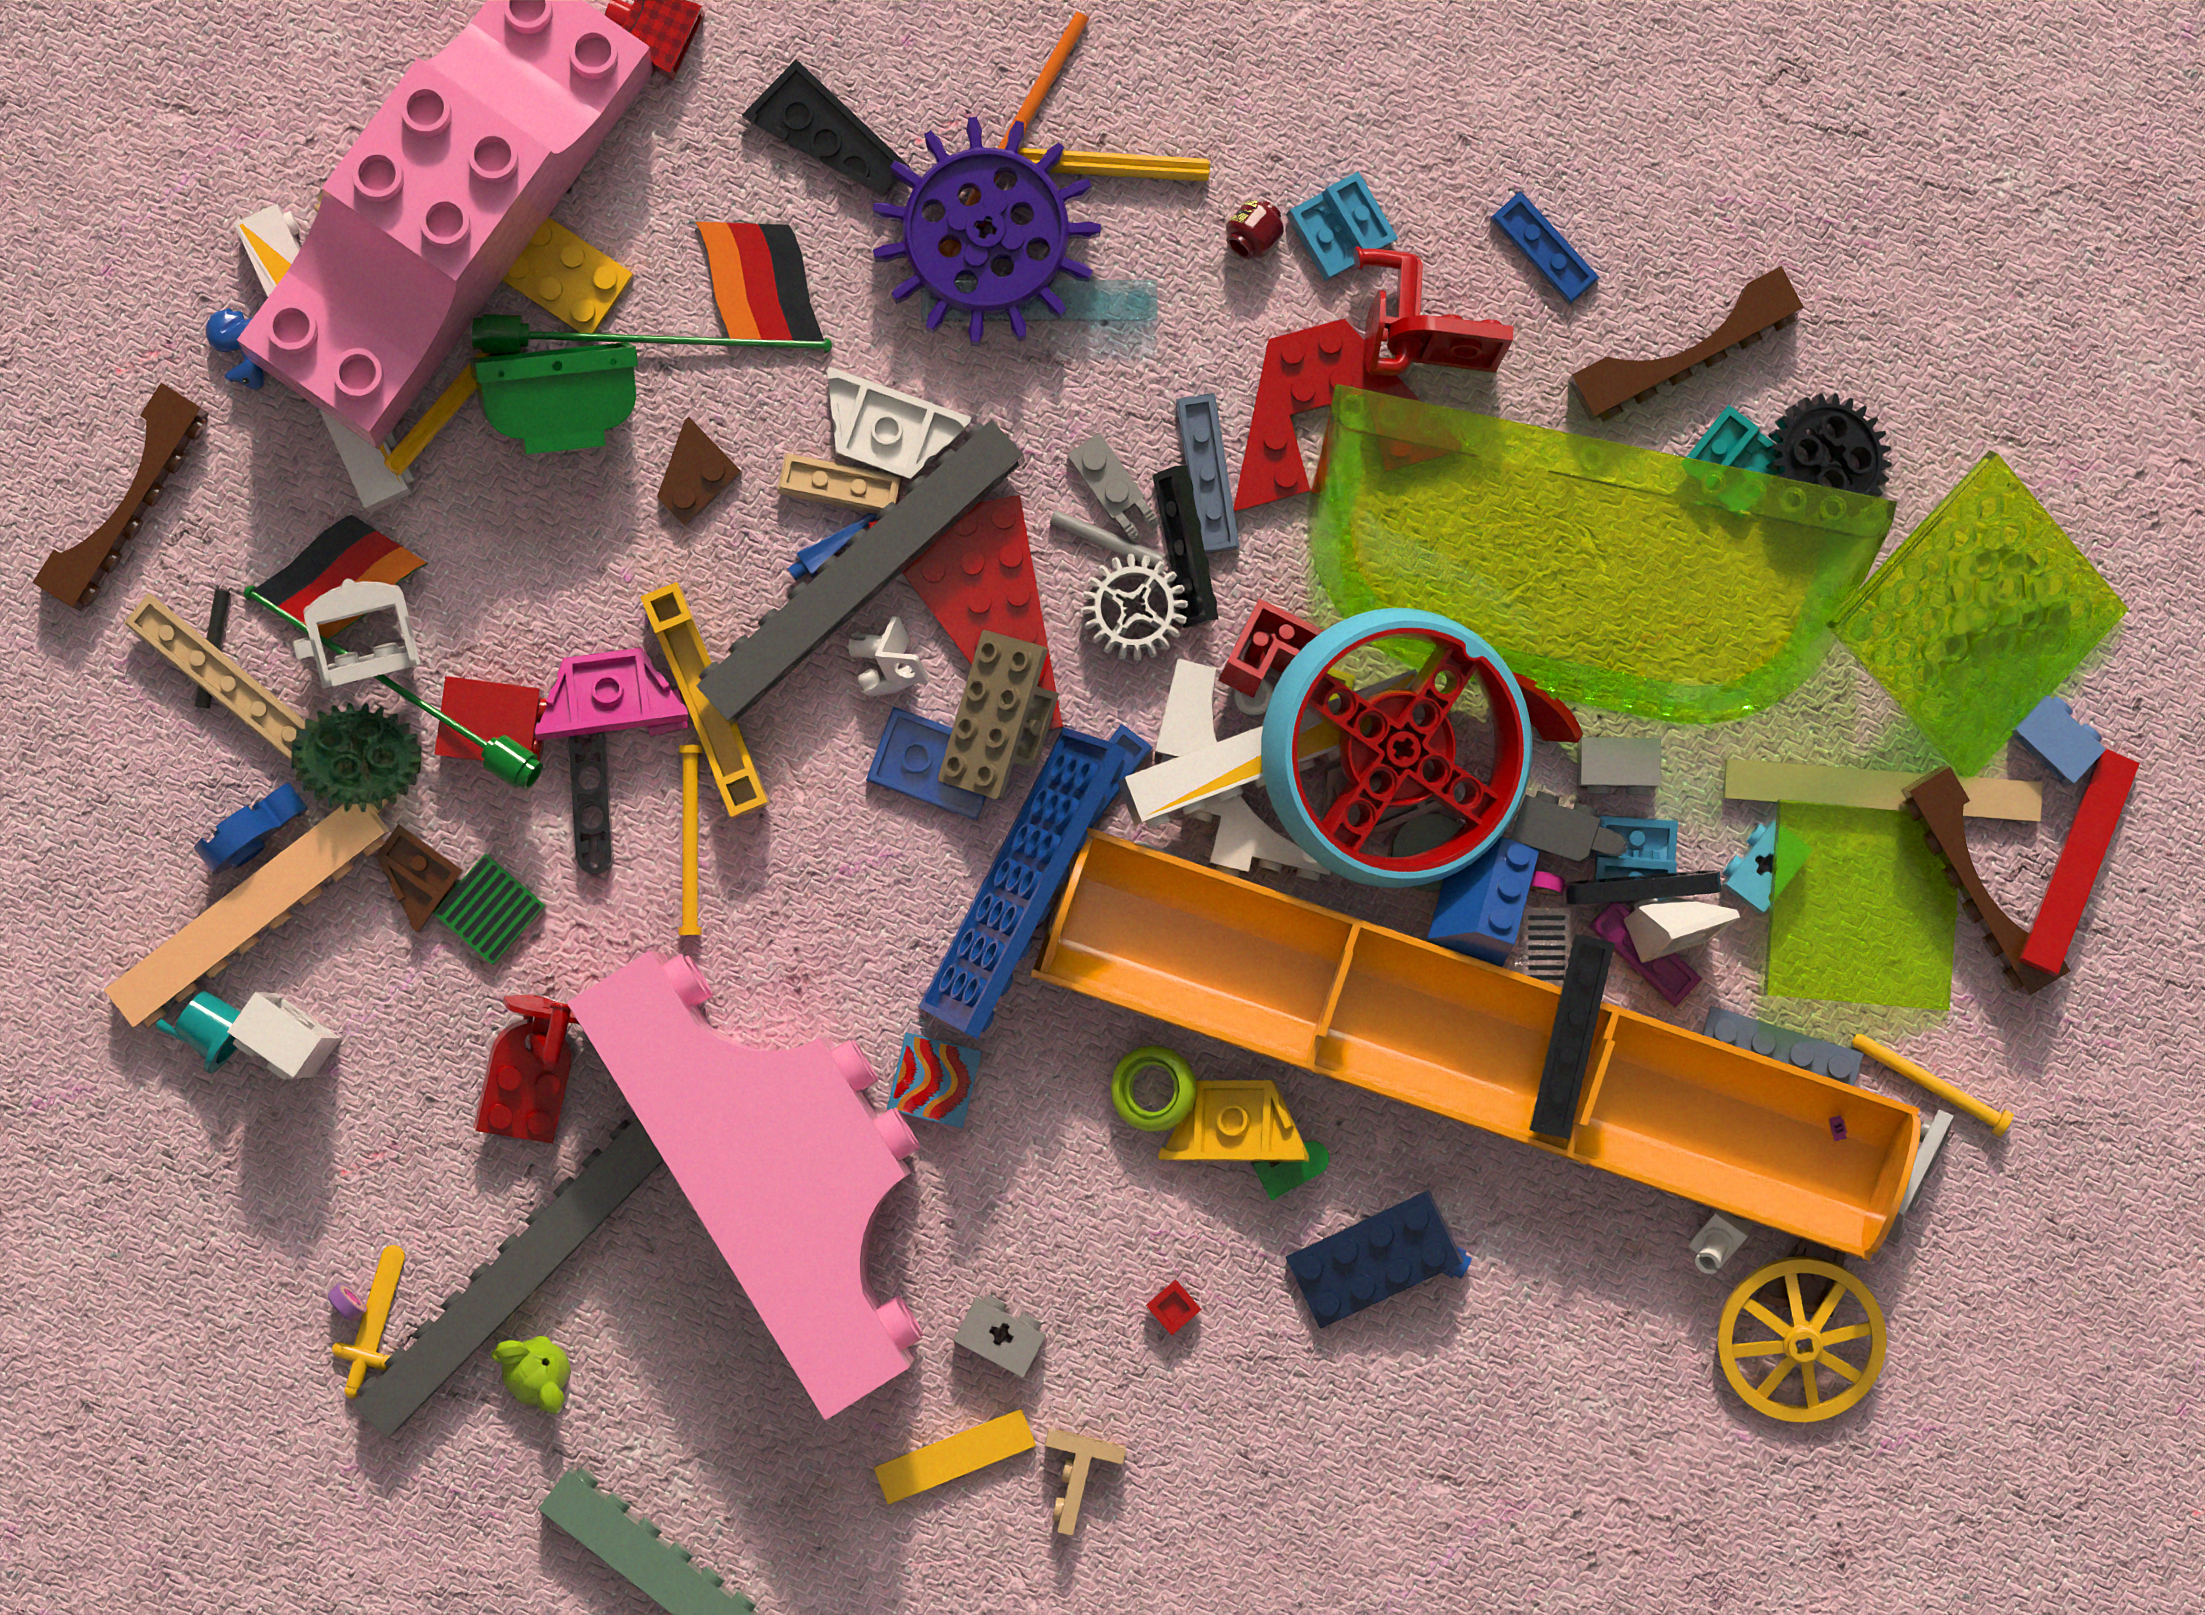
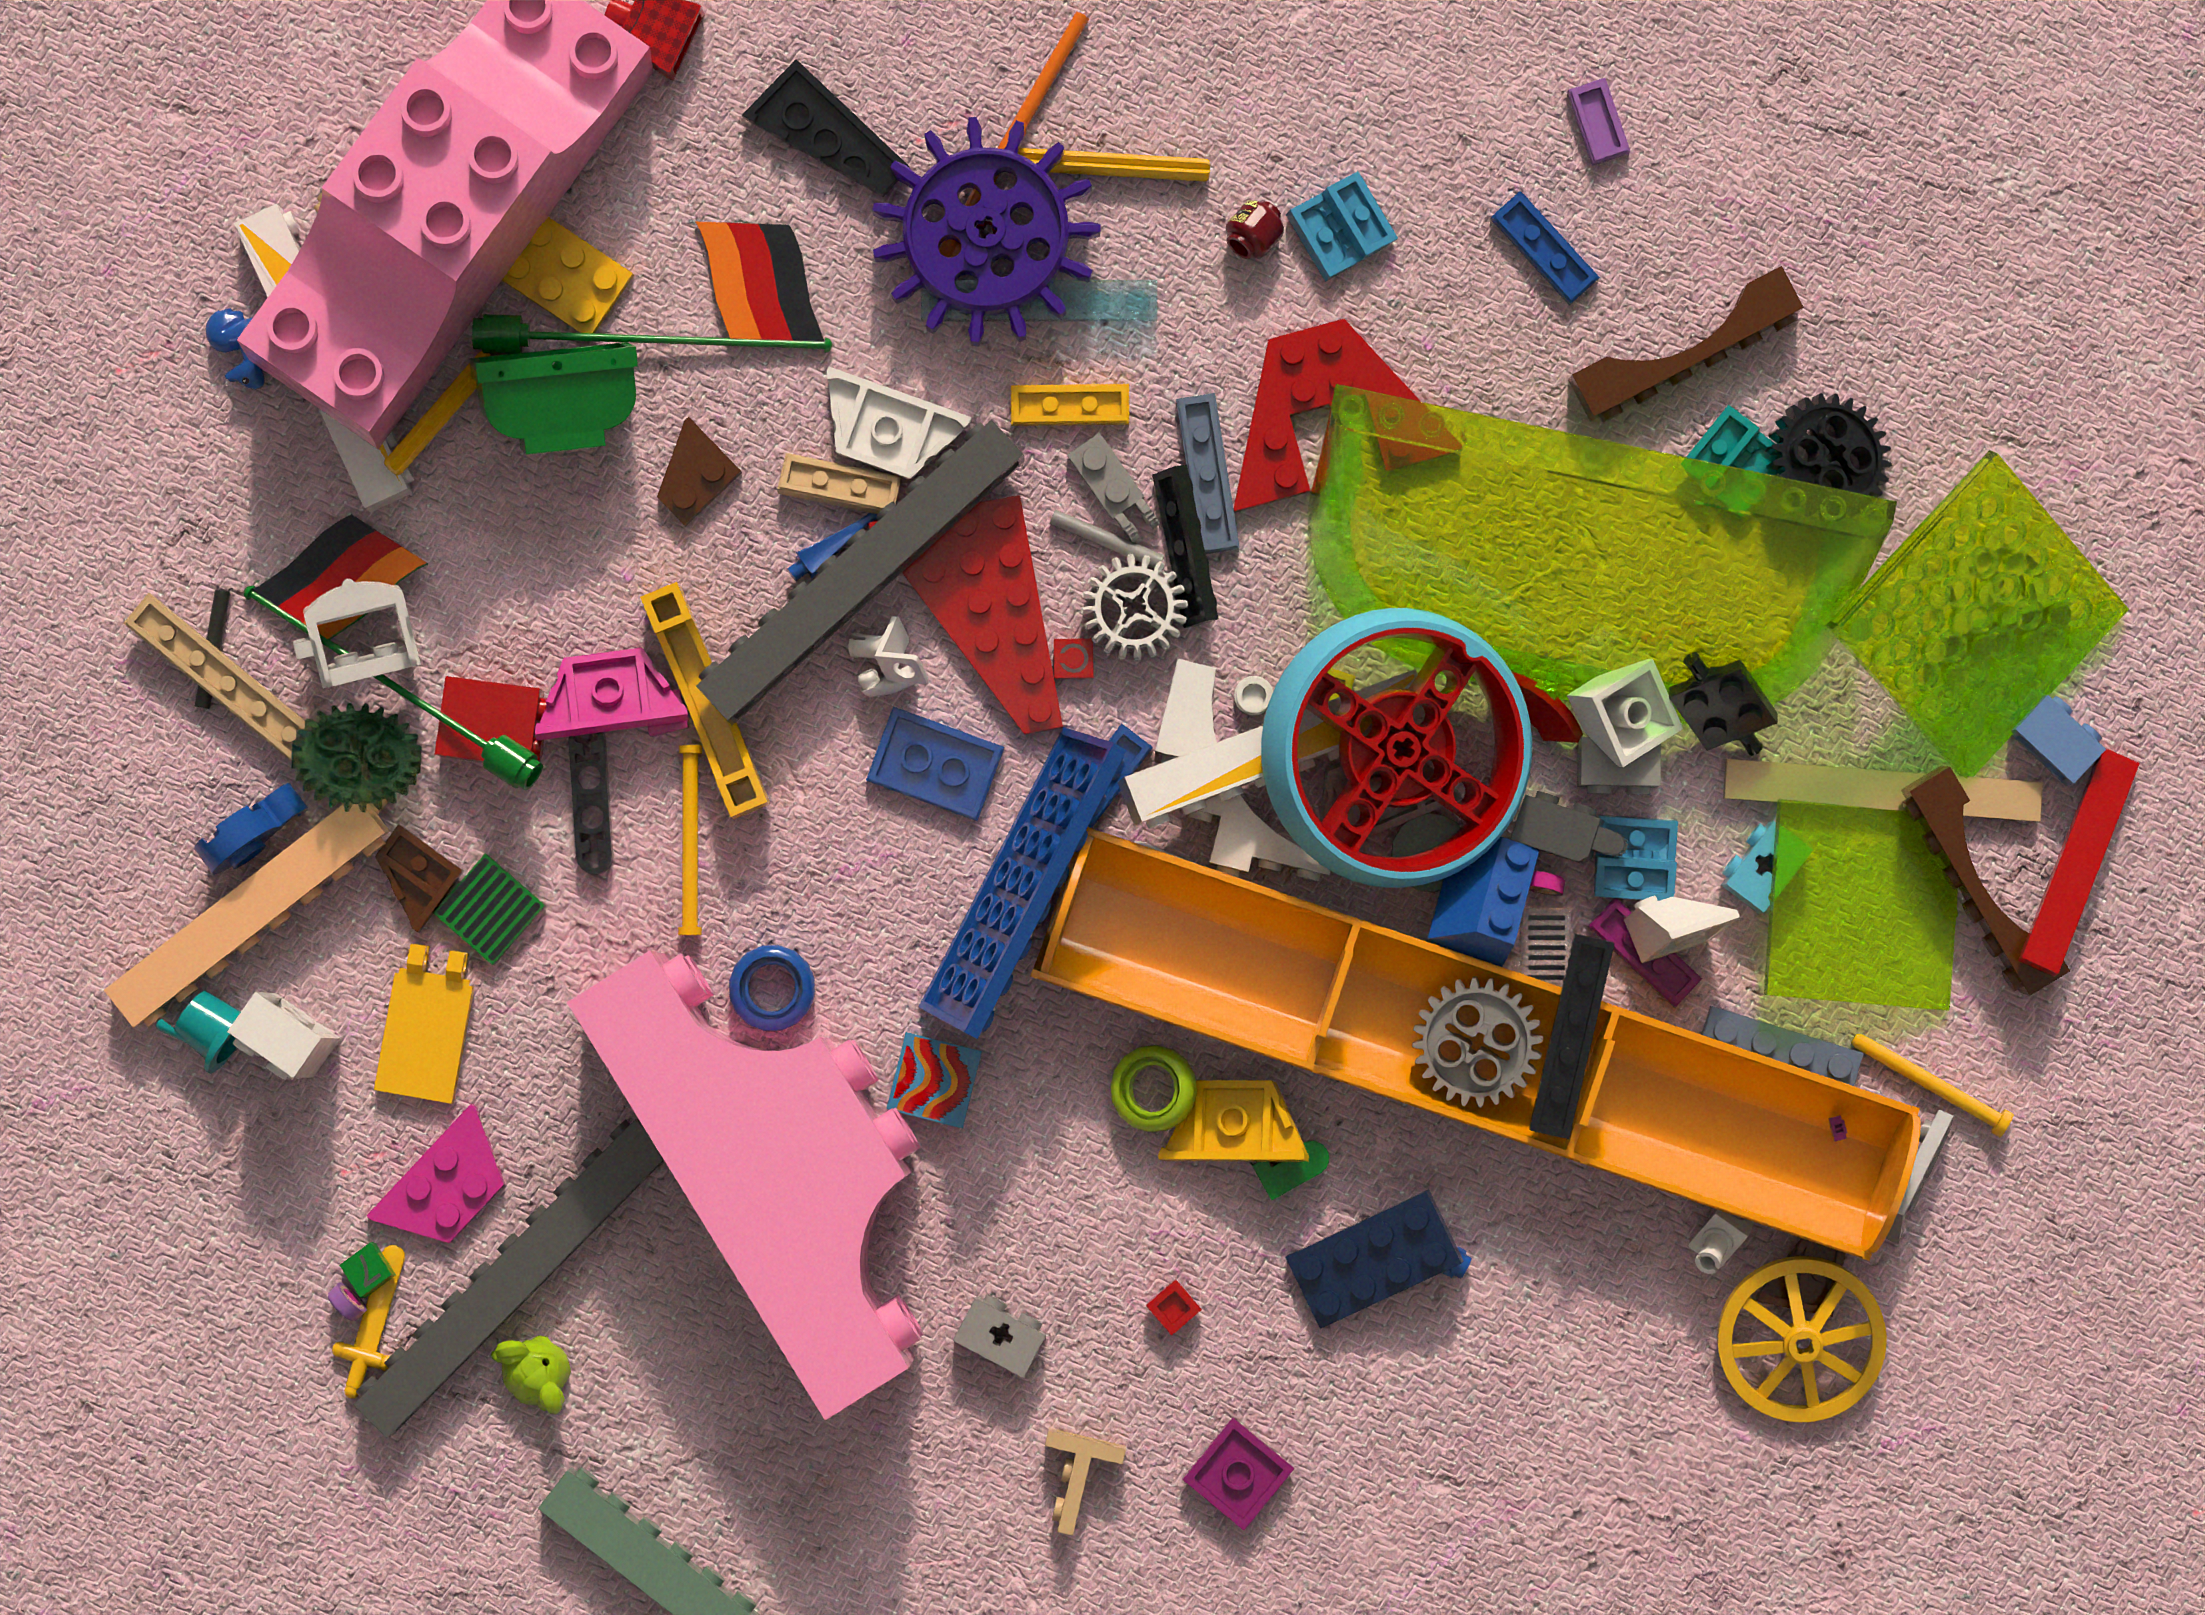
reddish brown arch [32,383,208,611] -> none
red plate [473,994,580,1144] -> none
yellow tile [873,1408,1036,1505] -> none
dark tan bracket [938,630,1059,800] -> none
red brick [1218,598,1324,698] -> none
red plate [1353,246,1514,376] -> none
black beam [1565,870,1721,905] -> none
none -> green tile [339,1242,396,1298]
none -> dark pink wing [367,1103,505,1243]
none -> yellow tile [374,943,475,1104]
none -> blue wheel [729,945,815,1031]
none -> yellow tile [1011,384,1129,426]
none -> red tile [1054,638,1094,679]
none -> magenta plate [1182,1417,1295,1530]
none -> light grey gear [1412,976,1543,1107]
none -> medium lavender tile [1567,78,1631,166]
none -> white slope [1567,659,1683,767]
none -> black plate [1669,652,1778,756]

